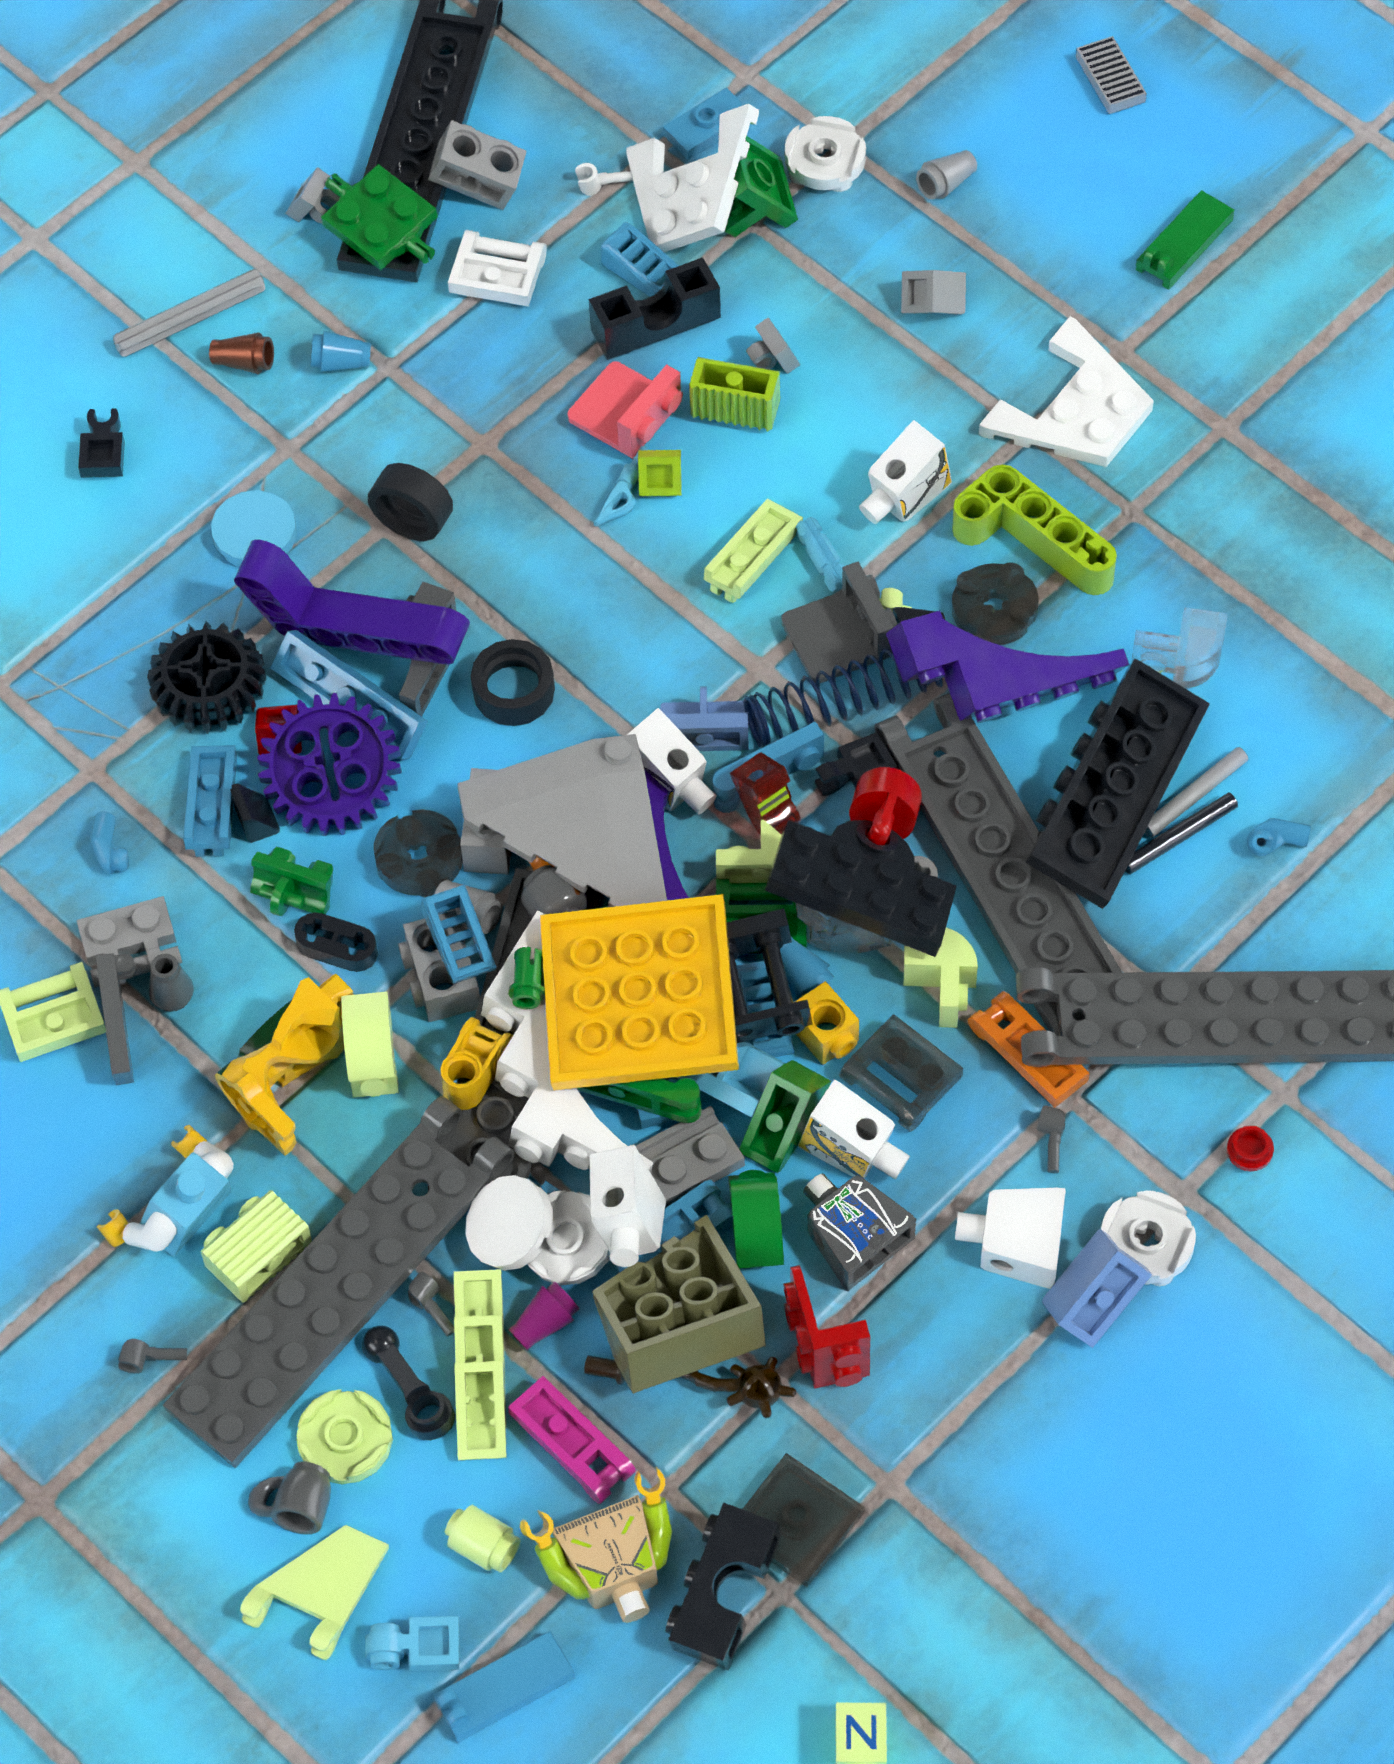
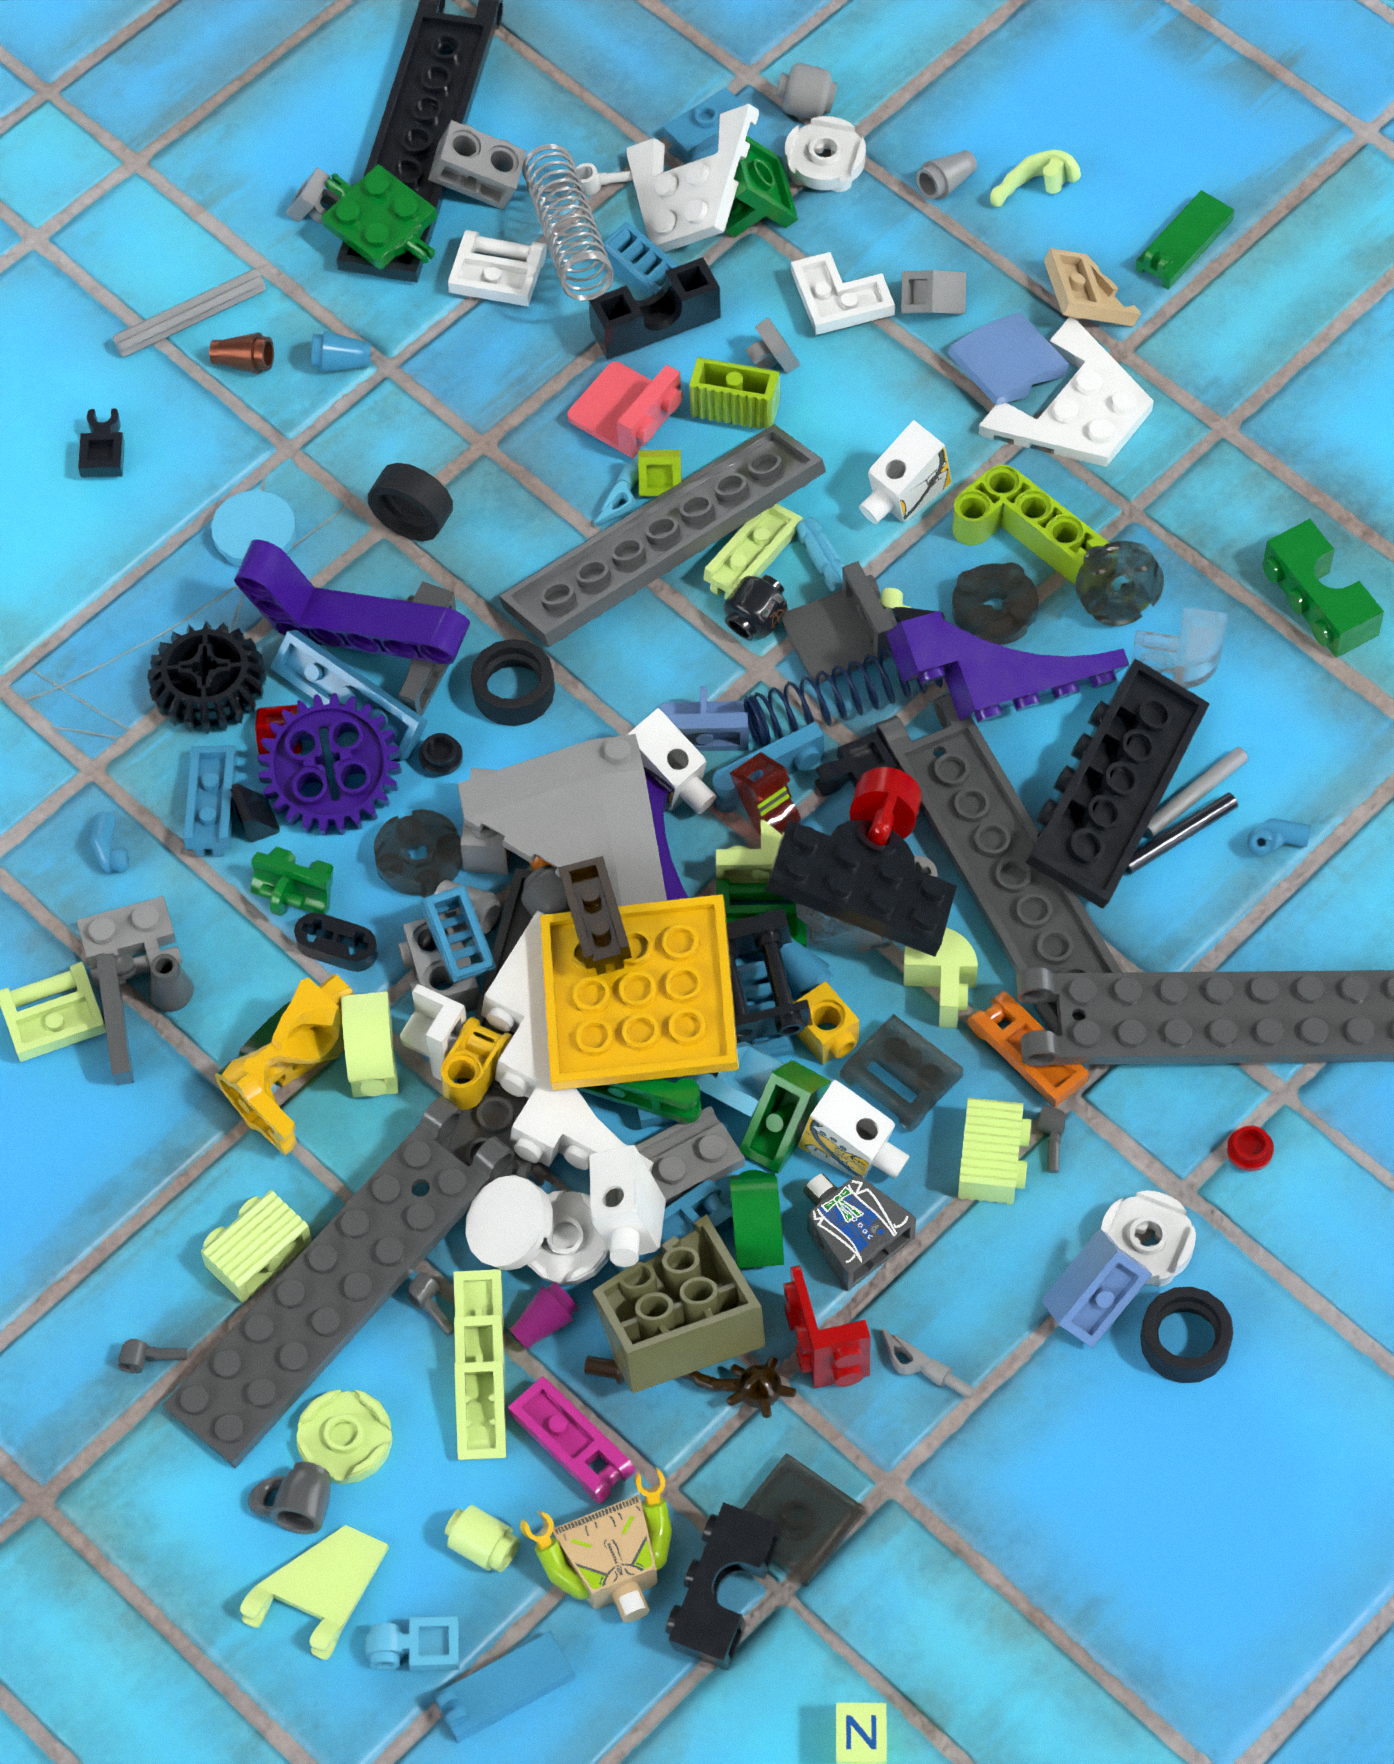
torso [97,1125,233,1257] -> none
black piece [362,1325,455,1440] -> none
green pin [508,947,545,1009] -> none
white torso [955,1188,1066,1289] -> none
light grey tile [1076,36,1146,114] -> none
none -> white panel [400,984,467,1081]
none -> black plate [419,733,463,776]
none -> dark grey plate [499,424,826,647]
none -> light grey piece [522,144,614,301]
none -> dark brown hinge [558,856,632,975]
none -> black head [723,575,788,640]
none -> light grey head [776,63,837,120]
none -> white plate [791,252,895,335]
none -> light grey hand [880,1327,976,1399]
none -> medium blue slope [947,312,1069,405]
none -> yellowish green brick [958,1098,1031,1205]
none -> yellowish green piece [990,149,1081,207]
none -> tan wing [1044,248,1141,327]
none -> clear smoke plate [1076,541,1164,626]
none -> black tyre [1140,1286,1234,1383]
none -> green arch [1262,519,1384,658]

